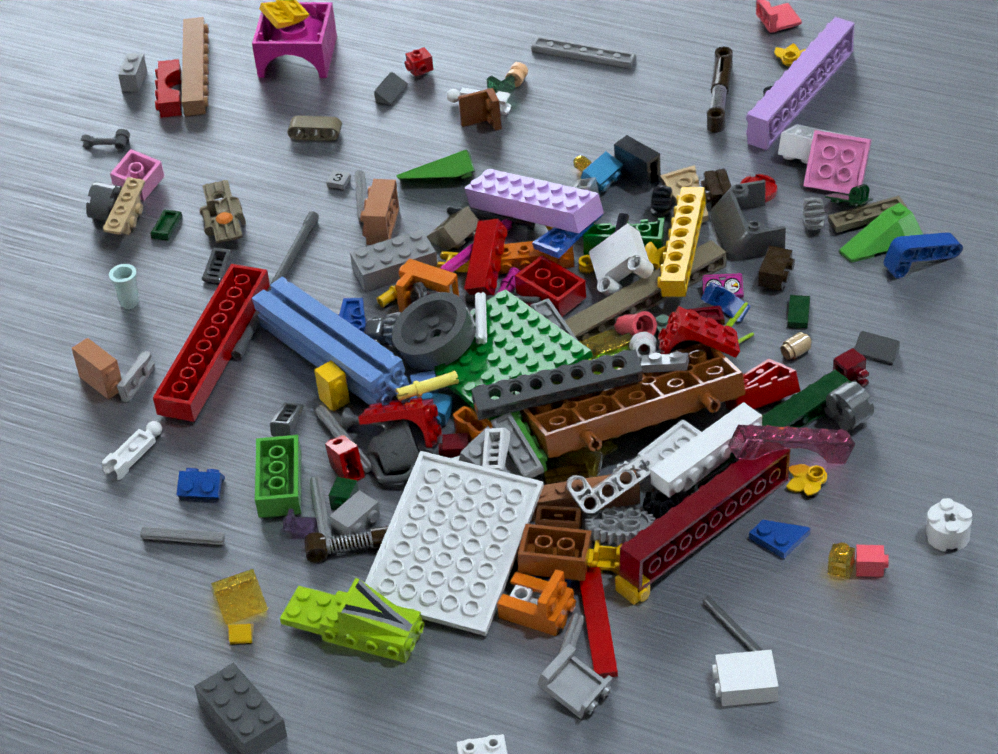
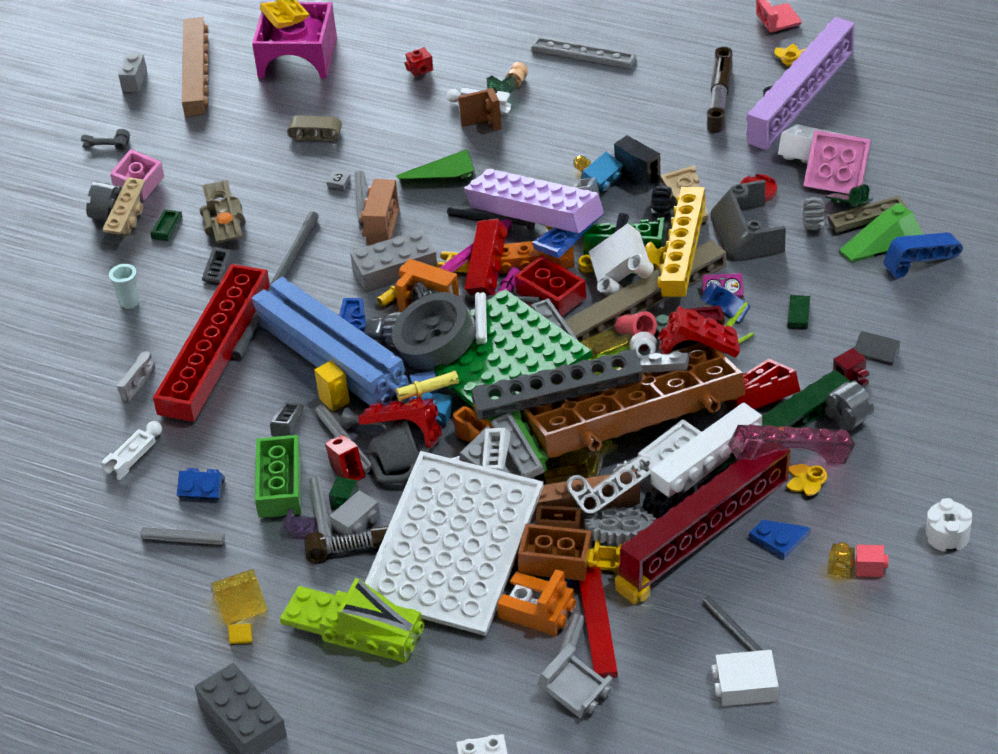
nougat brick [72,338,122,399] -> none
red arch [155,59,182,118] -> none
dark grey slope [374,72,408,105] -> none
dark tan slope [427,206,479,250] -> none
dark red brick [438,433,469,458] -> none
dark brown brick [701,169,732,208] -> none
dark brown brick [758,246,795,290] -> none
tan brick [780,332,812,360] -> none

